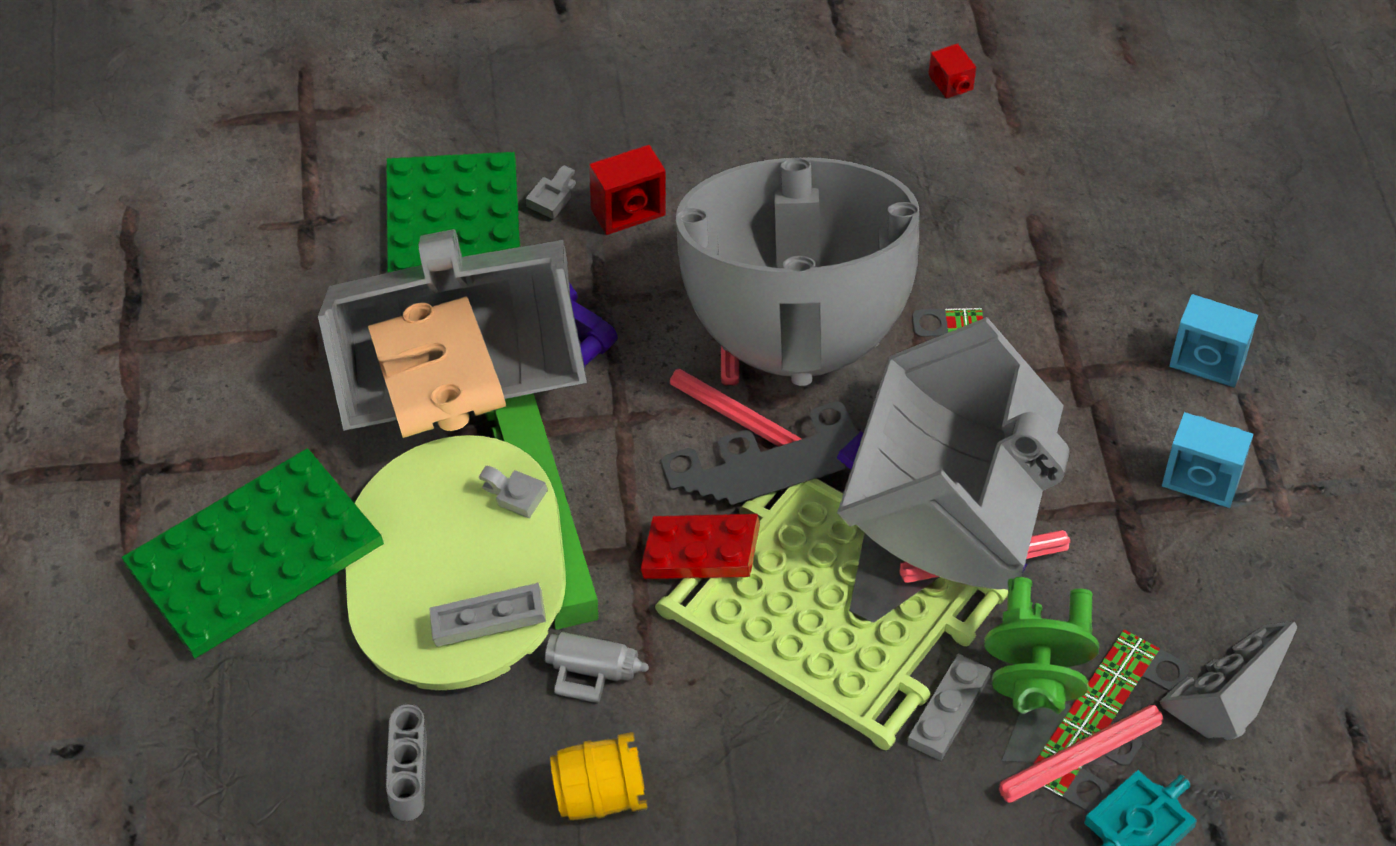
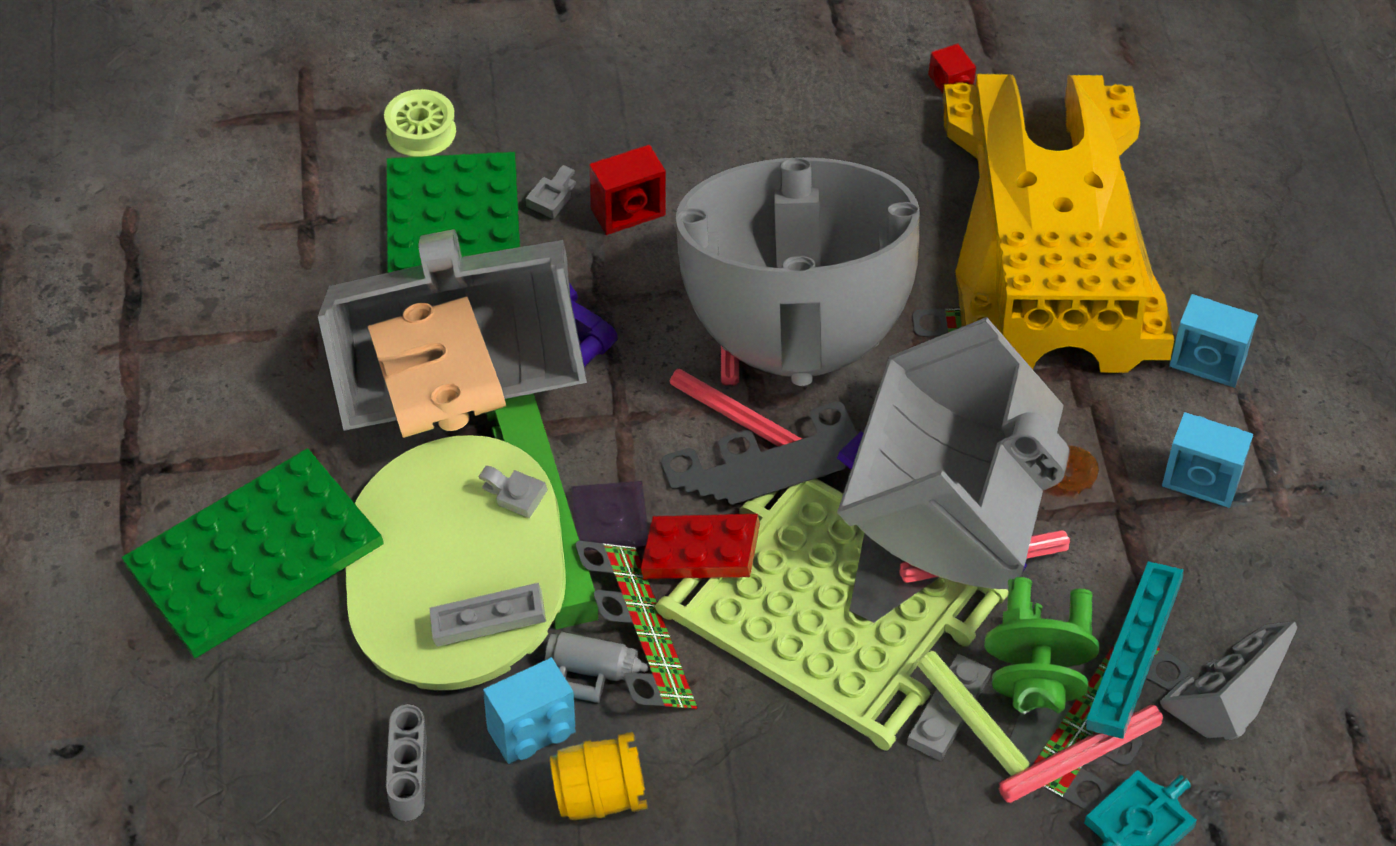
none -> yellowish green wheel [384,89,456,157]
none -> medium azure brick [483,657,576,764]
none -> clear purple tile [571,481,649,551]
none -> piece [575,541,698,709]
none -> yellowish green axle [917,651,1030,776]
none -> yellow piece [943,74,1174,373]
none -> clear orange gear [1051,445,1099,495]
none -> teal plate [1086,561,1184,739]

